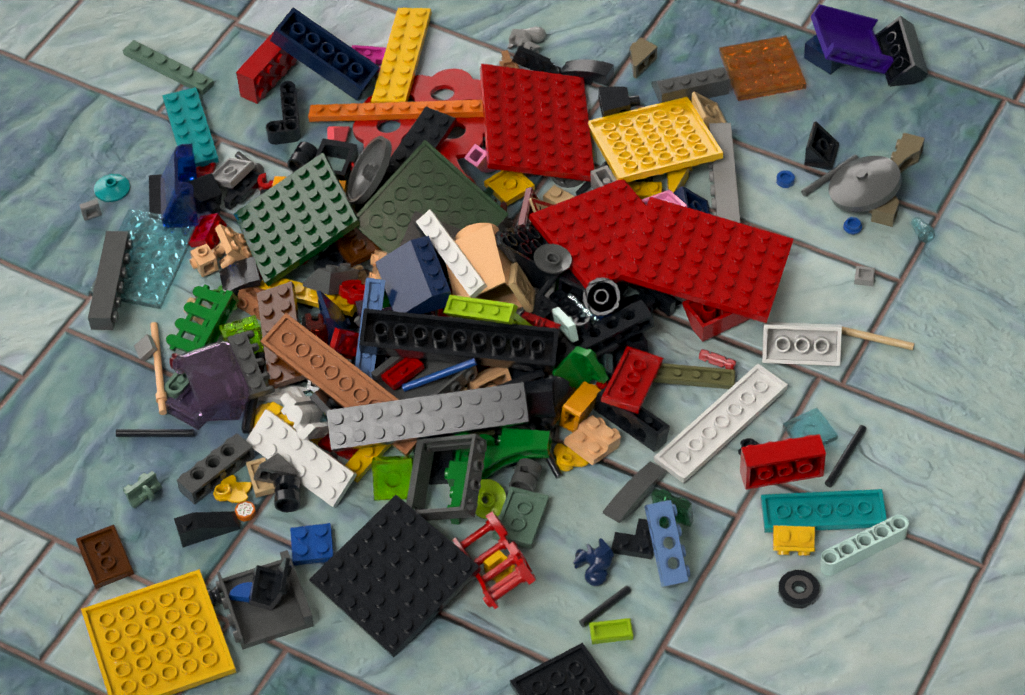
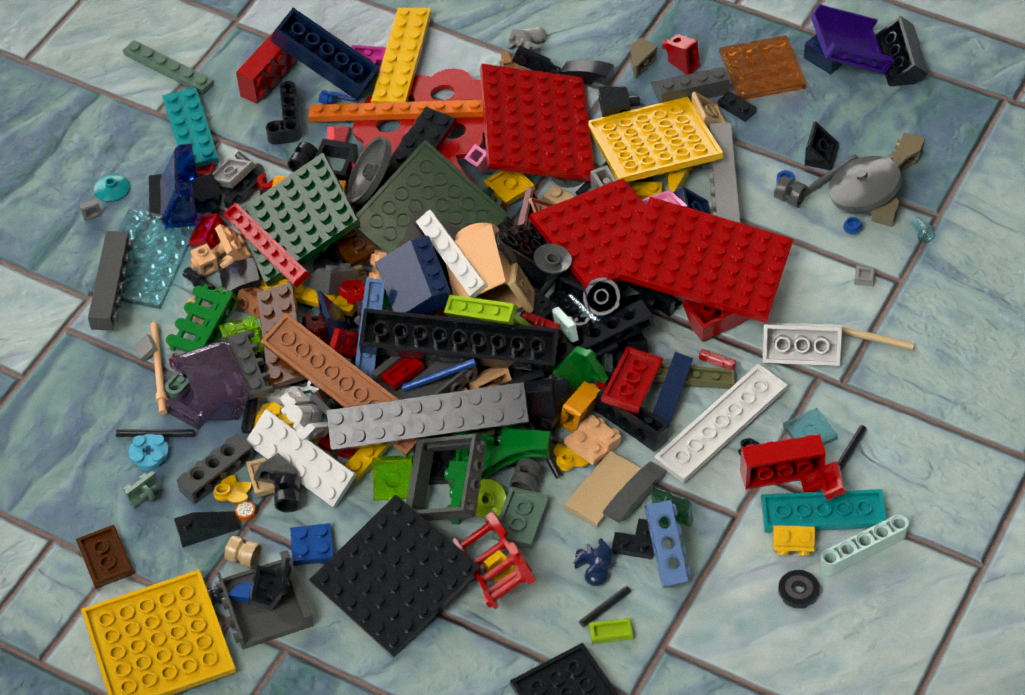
none -> medium azure plate [129,434,169,471]
none -> black pin [182,267,216,290]
none -> tile [222,202,310,288]
none -> tan wheel [224,535,262,569]
none -> blue plant [319,90,356,124]
none -> tan tile [564,451,642,527]
none -> dark blue tile [653,352,693,425]
none -> red torso [662,34,701,74]
none -> black plate [718,91,757,122]
none -> dark grey wheel [774,176,808,207]
none -> red plate [800,461,846,501]

